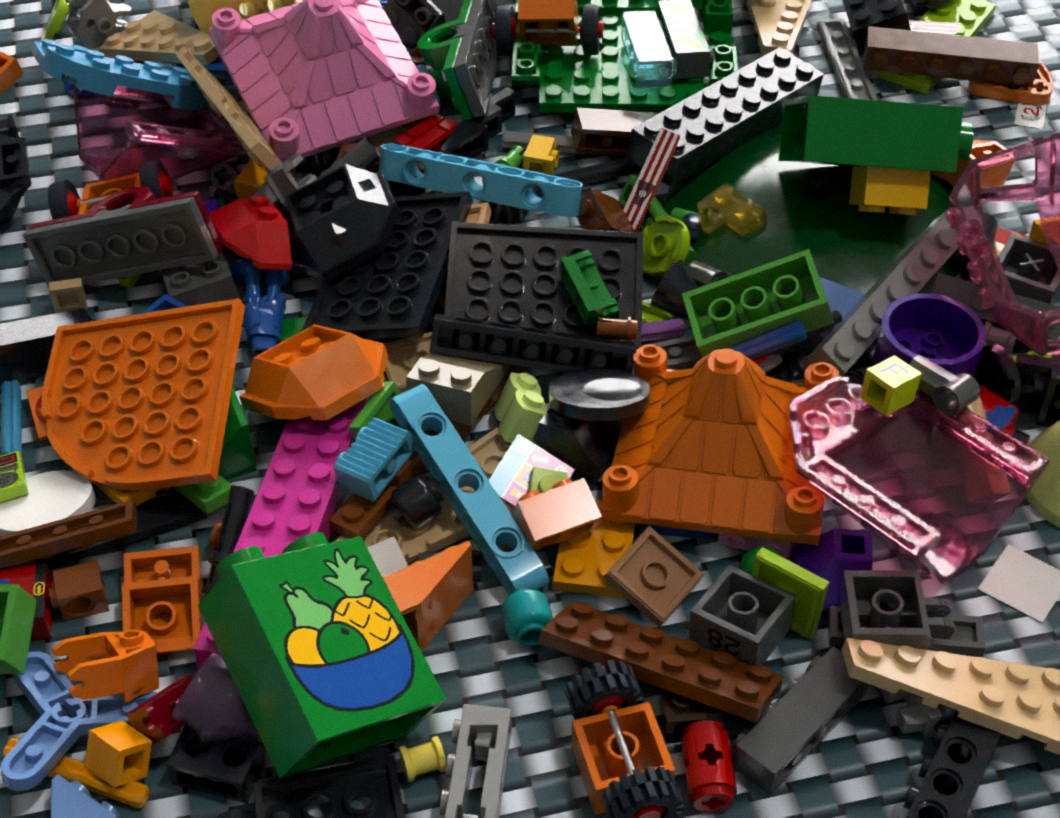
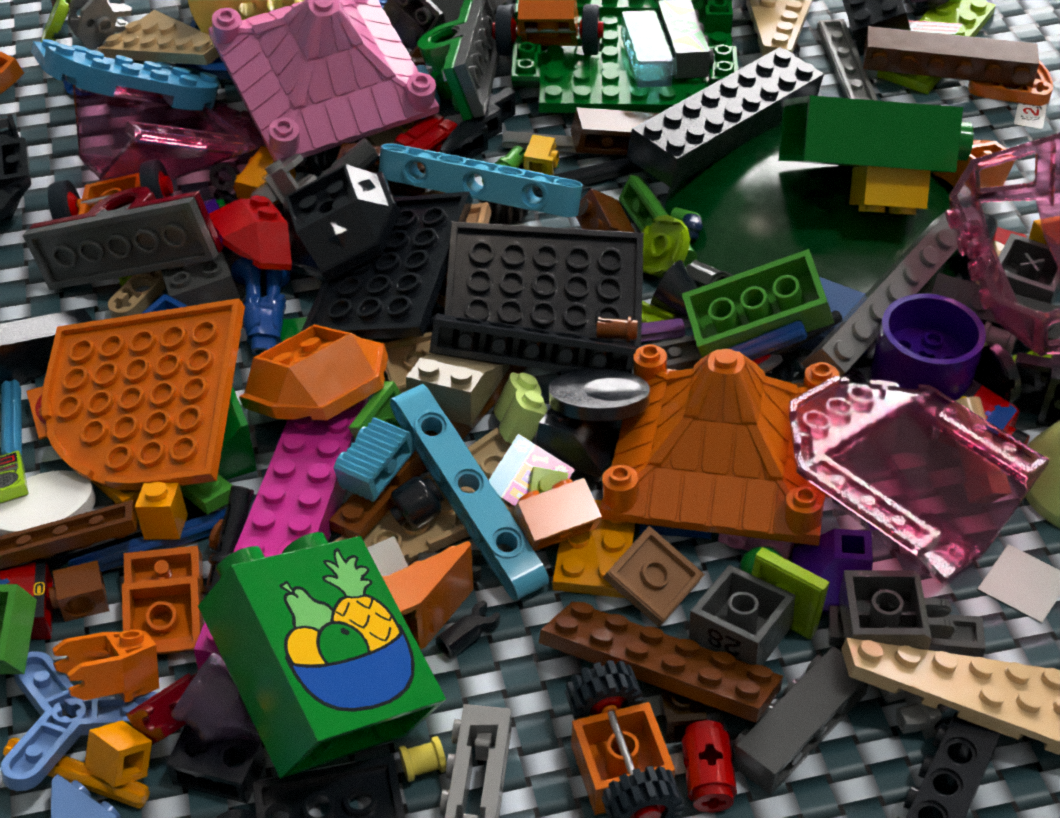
tan plate [49,278,88,313] -> none
tan wing [175,46,281,171] -> none
teal head [502,588,553,646] -> none
green hinge [559,250,620,327] -> none
sticker [623,128,680,232] -> none
clear yellow plate [697,182,767,236] -> none
neon yellow brick [859,355,922,416] -> none
dark grey piece [909,355,980,416] -> none
none -> blue axle [68,507,227,572]
none -> tan beam [108,270,166,318]
none -> light orange brick [135,482,188,540]
none -> black bar [435,600,500,659]

